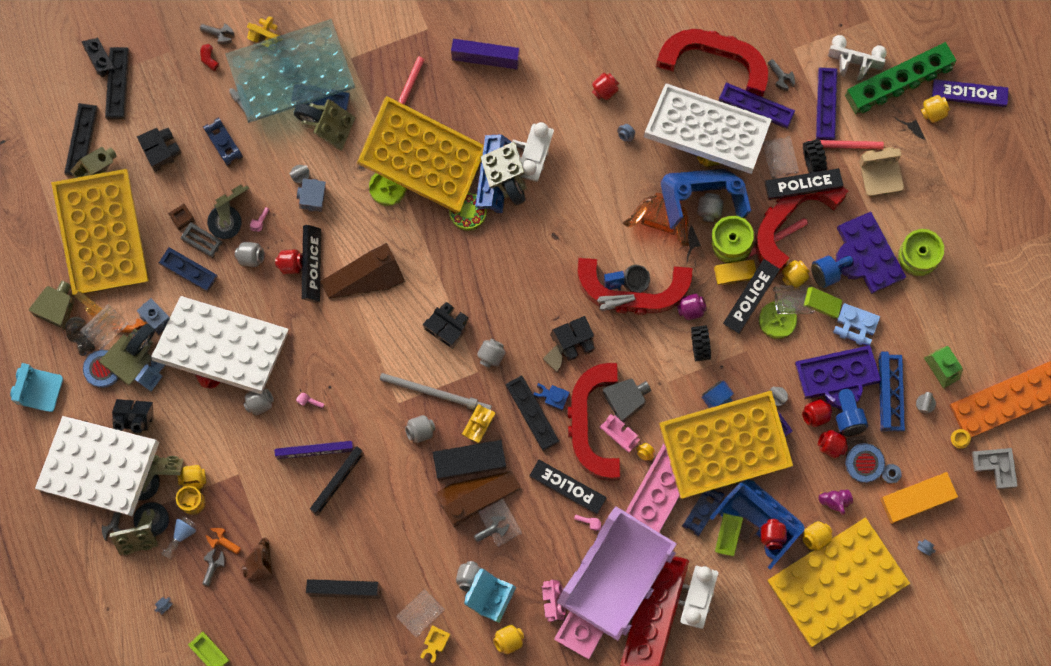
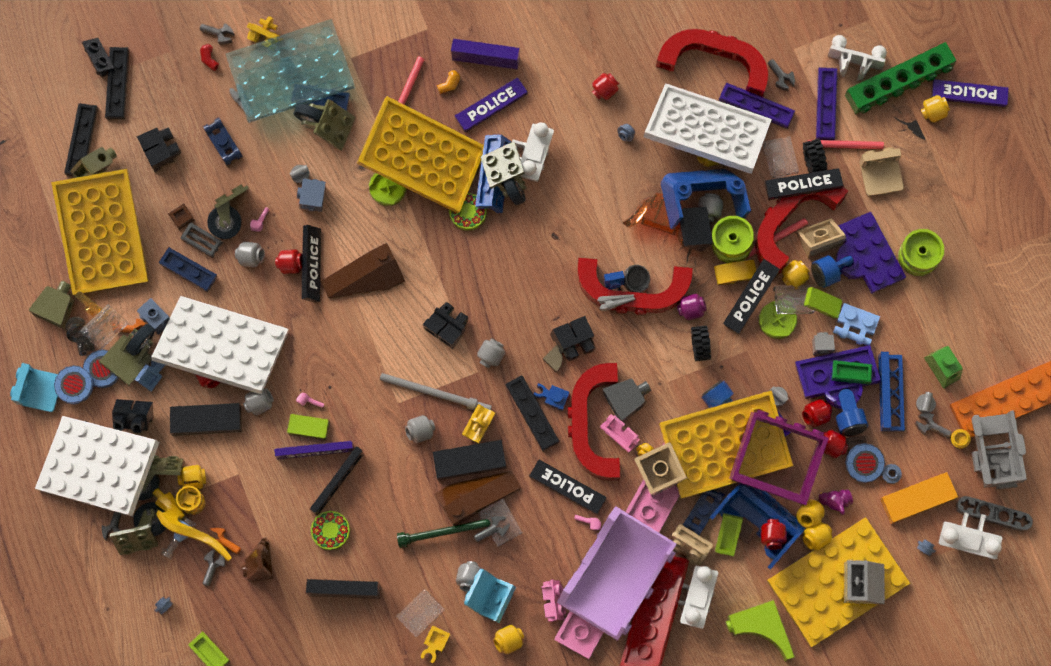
none -> tile [54,365,94,405]
none -> yellow piece [153,488,232,561]
none -> black piece [170,403,242,436]
none -> lime tile [287,414,329,440]
none -> tile [311,511,350,550]
none -> dark green piece [397,519,491,548]
none -> light orange arm [437,70,460,94]
none -> dark purple tile [455,77,528,132]
none -> tan slope [635,442,687,496]
none -> tan bracket [670,524,713,566]
none -> black slope [680,207,713,251]
none -> lime arch [726,600,794,661]
none -> magenta window [729,410,828,505]
none -> yellow head [796,499,825,528]
none -> tan slope [797,218,846,258]
none -> light grey plate [812,332,835,355]
none -> green tile [831,360,872,385]
none -> light grey slope [844,560,885,604]
none -> flat silver bar [915,413,952,438]
none -> white piece [938,513,1002,559]
none -> dark grey beam [956,496,1033,531]
none -> light grey piece [971,410,1027,488]

